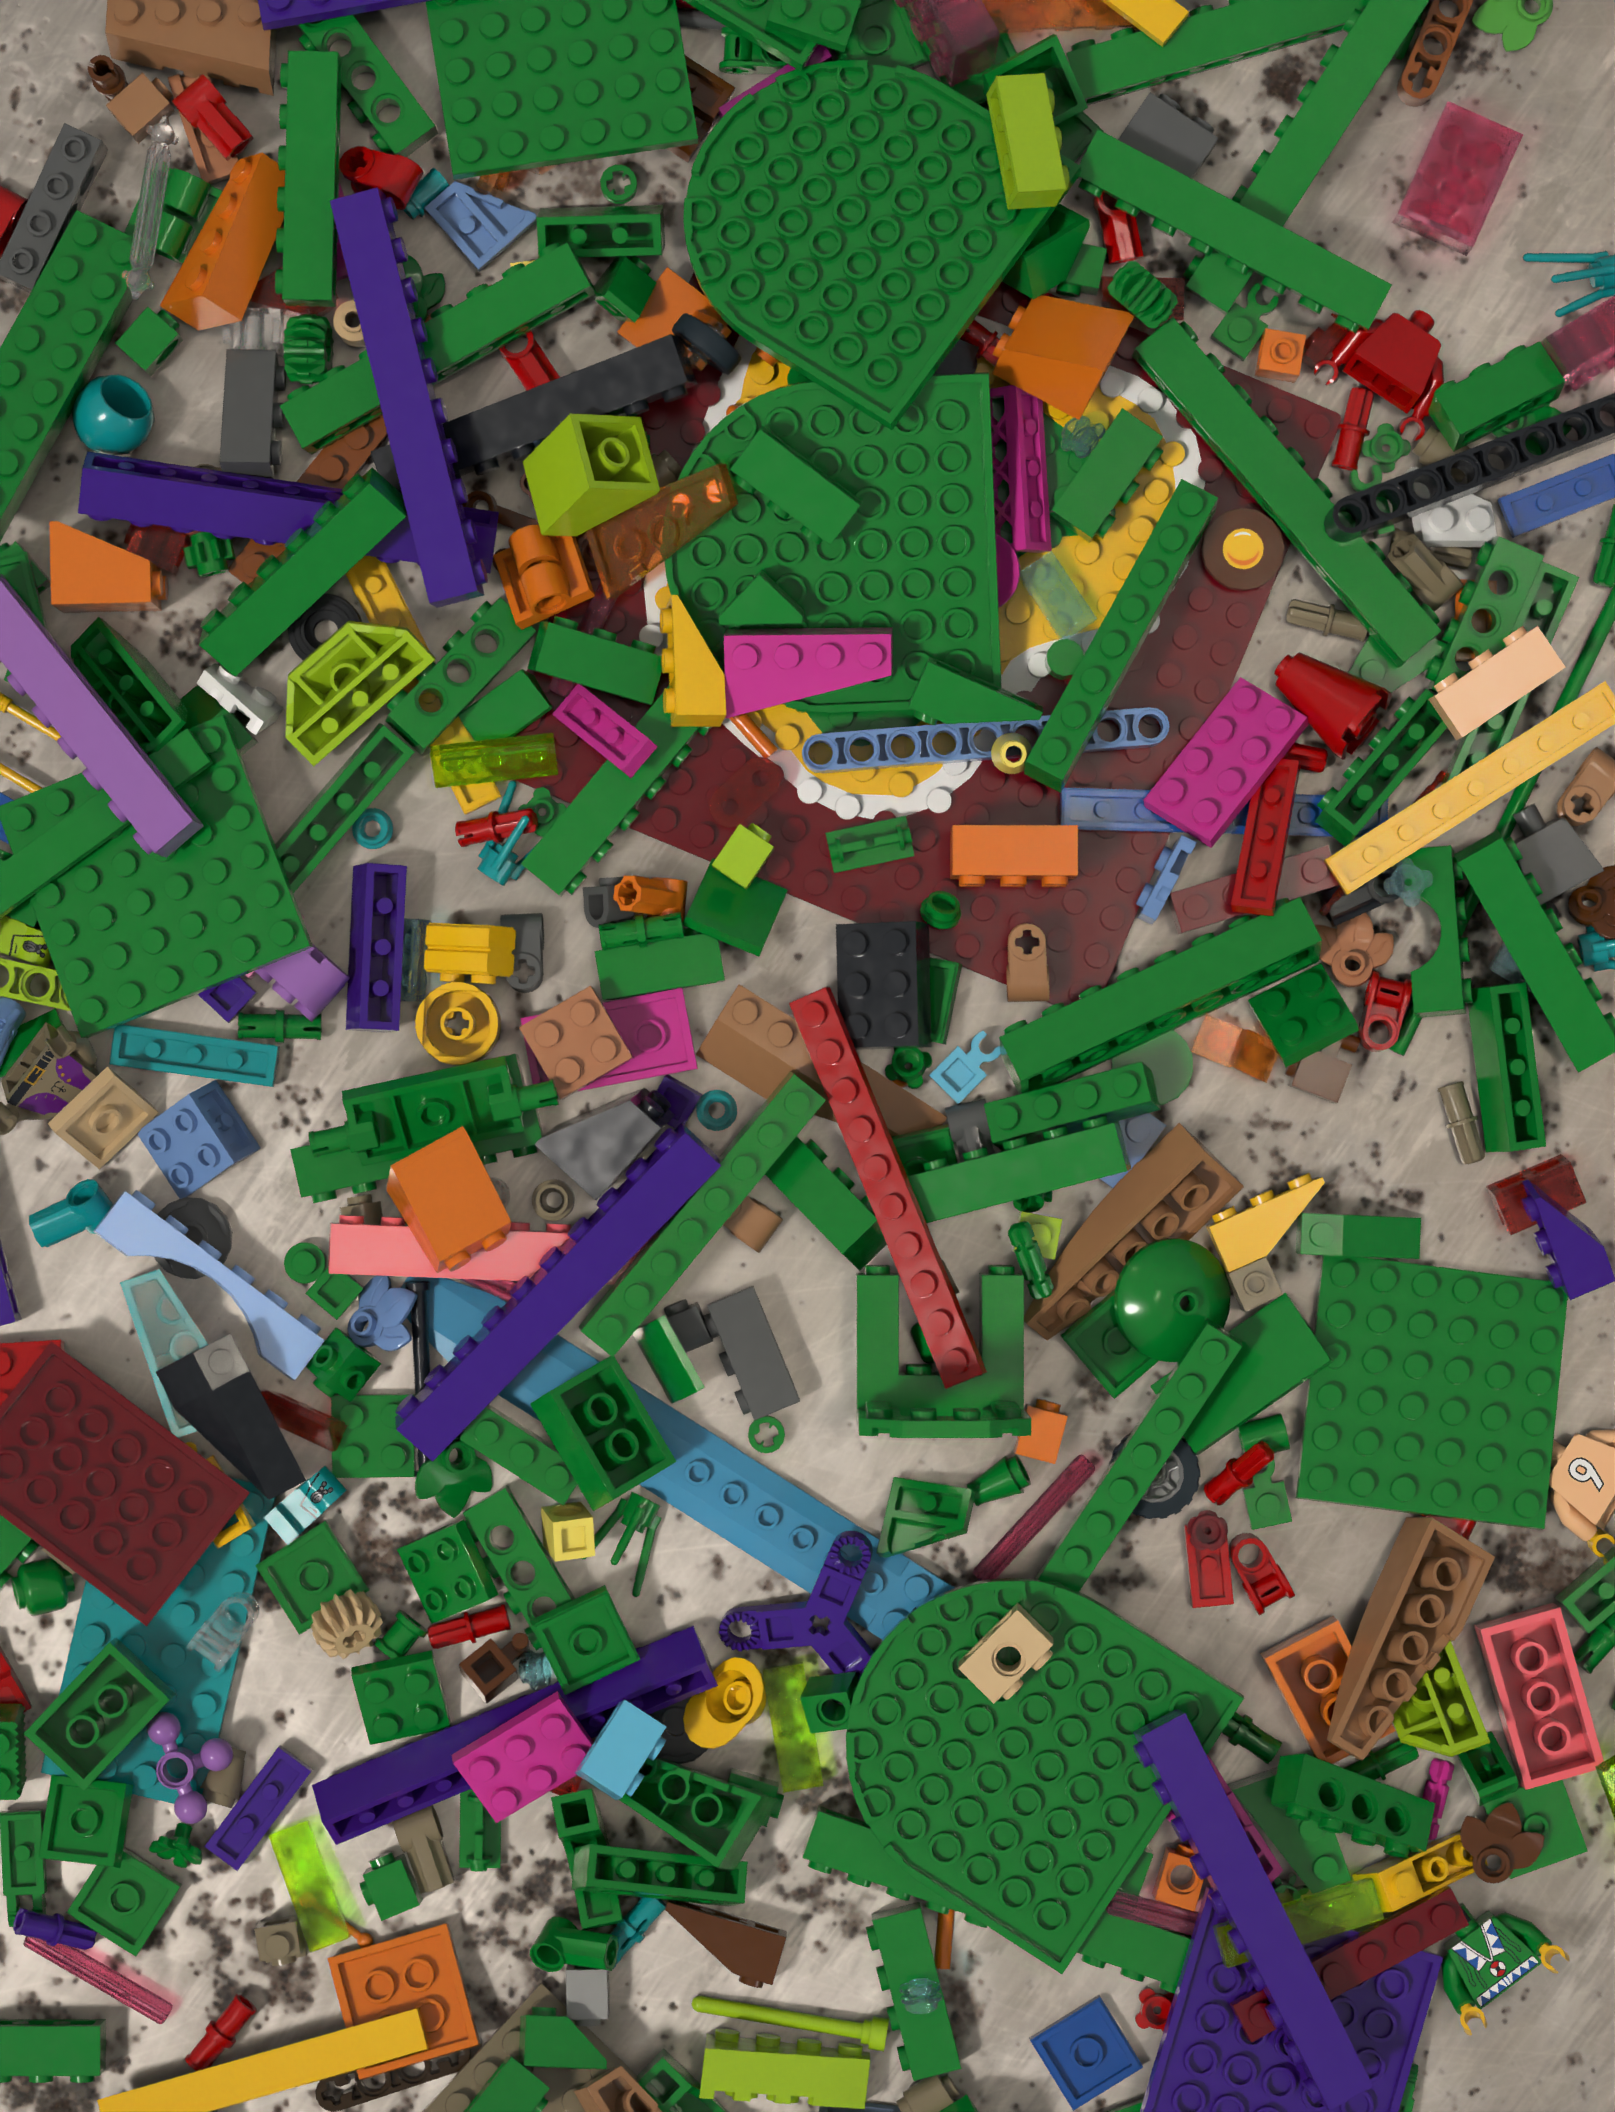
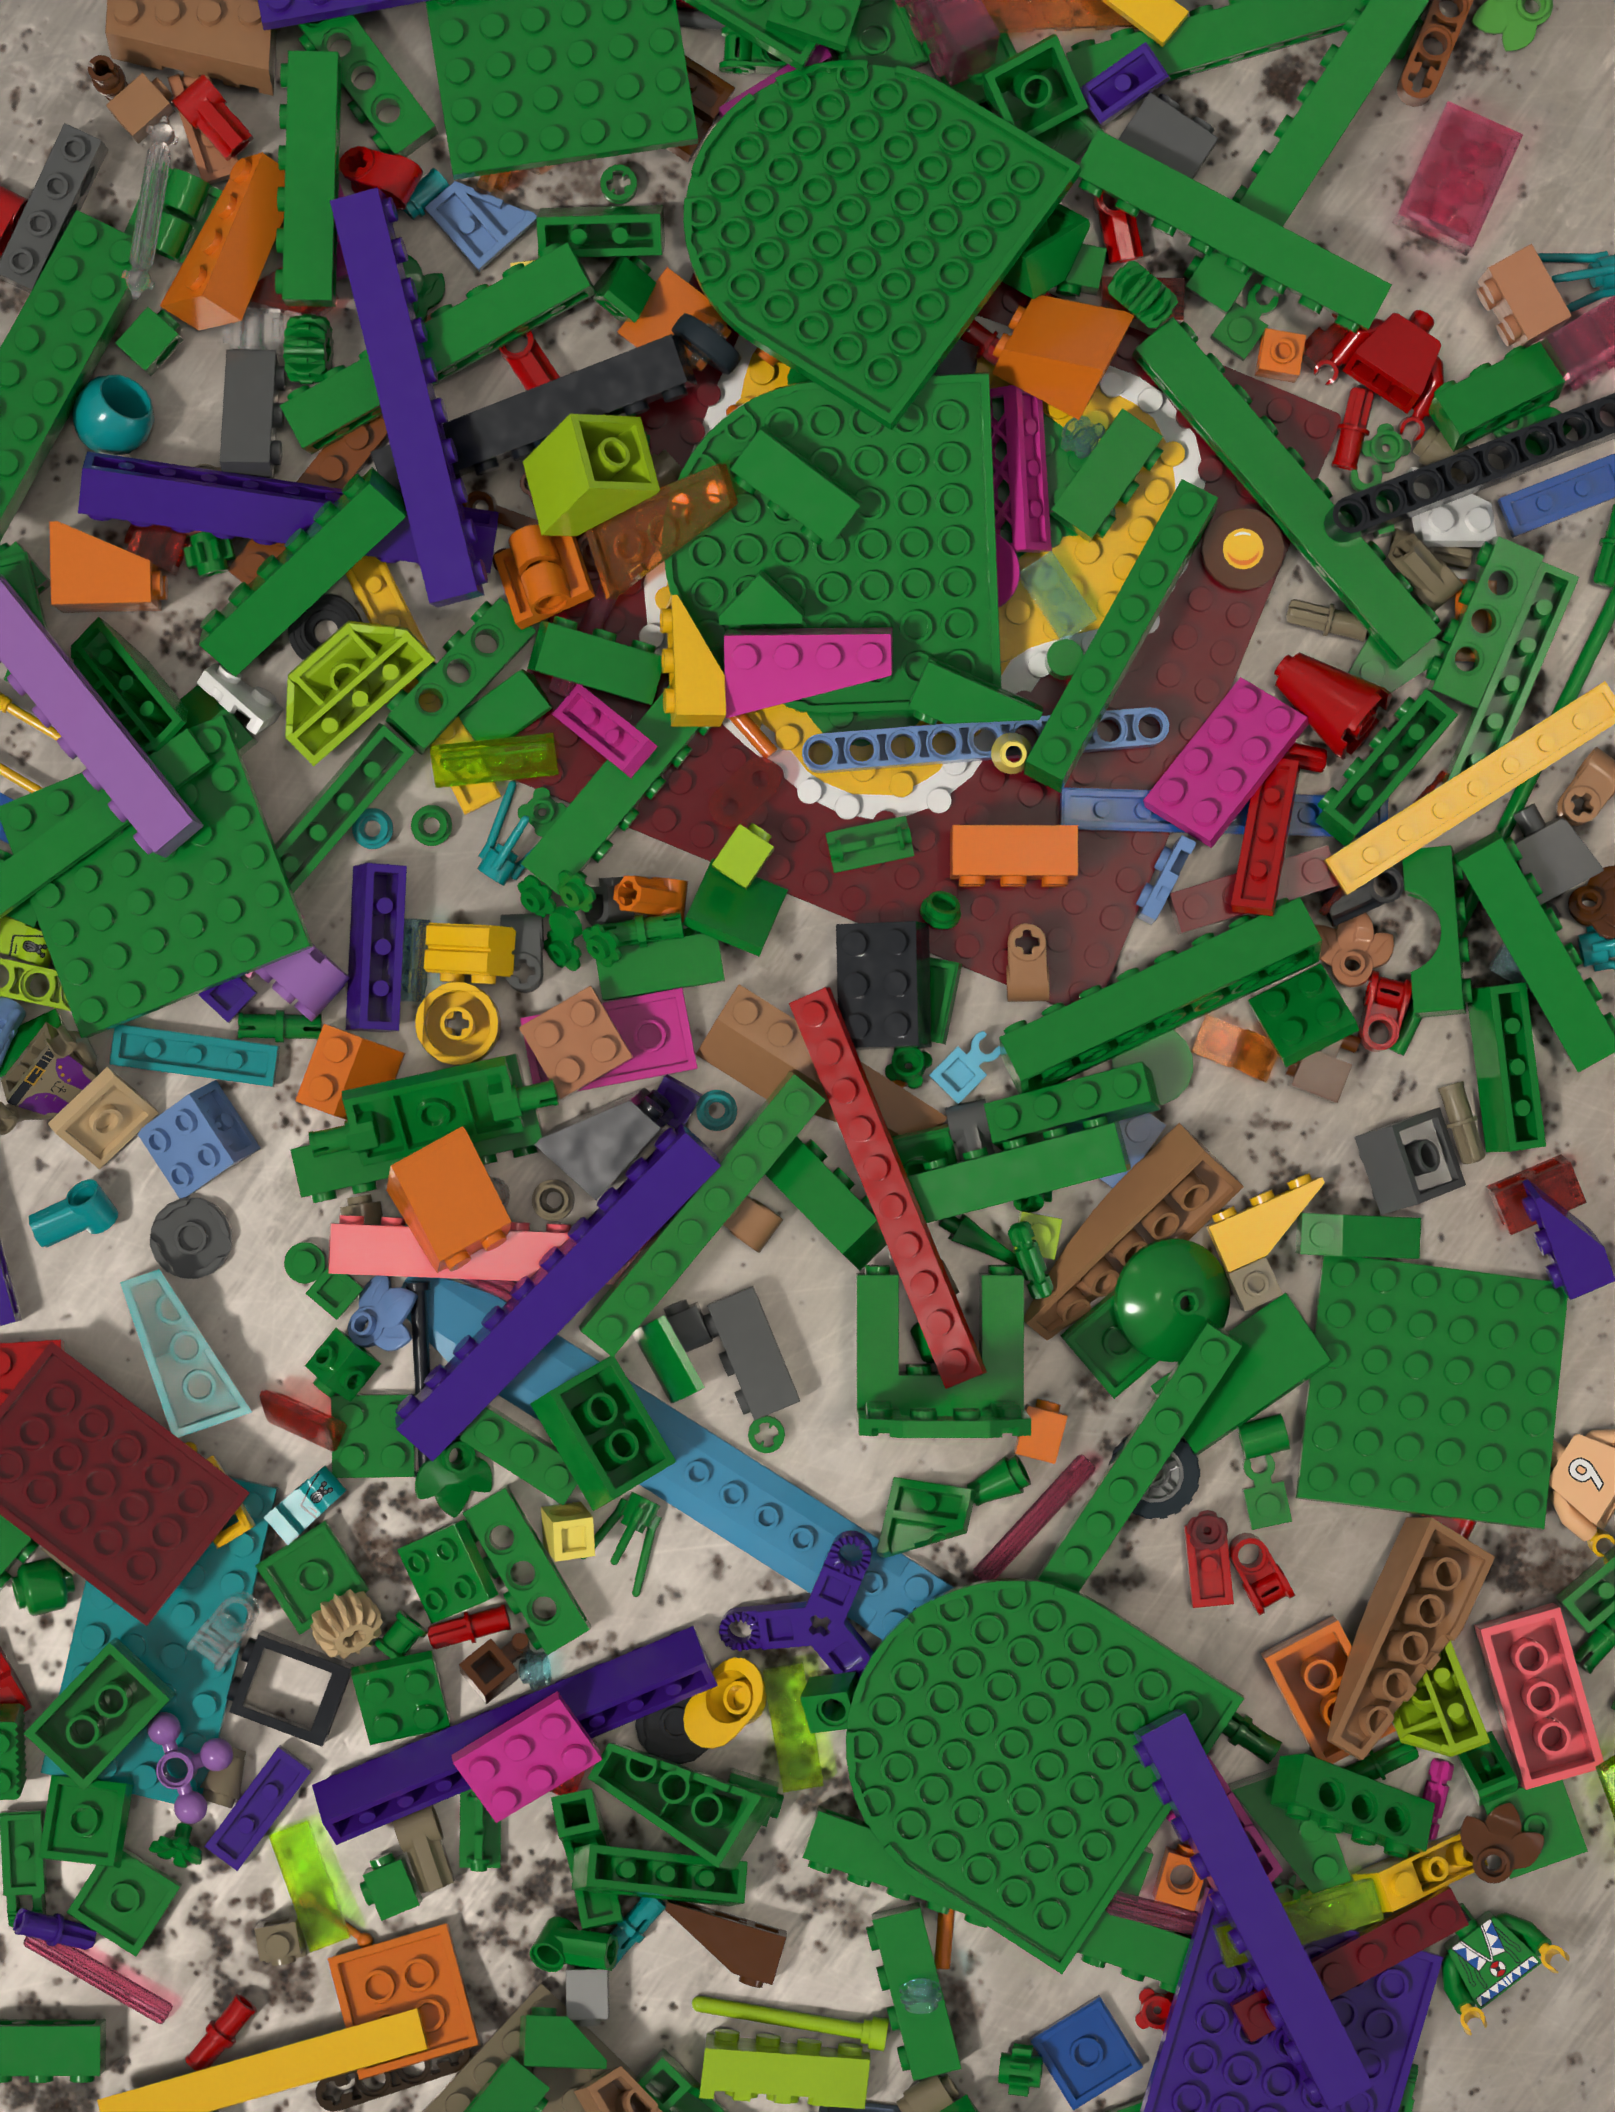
light blue arch [93,1190,325,1380] -> none
black wedge [156,1333,306,1500] -> none
tan brick [333,300,365,347] -> none
red axle [455,808,538,847] -> none
green plate [530,1585,640,1695] -> none
medium azure brick [575,1699,666,1800] -> none
tan brick [958,1603,1053,1704] -> none
lime brick [986,73,1069,210] -> none
red axle [1204,1441,1275,1506] -> none
clear light blue plate [1384,858,1433,907] -> none
light nougat brick [1428,626,1566,740] -> none
none -> black window [226,1630,355,1747]
none -> orange slope [295,1024,405,1120]
none -> green plate [411,805,452,846]
none -> green plant [517,870,622,971]
none -> green piece [939,1214,1021,1270]
none -> green gear [998,2043,1043,2097]
none -> dark purple slope [1080,42,1171,126]
none -> dark grey slope [1354,1107,1466,1215]
none -> nougat brick [1476,244,1572,348]

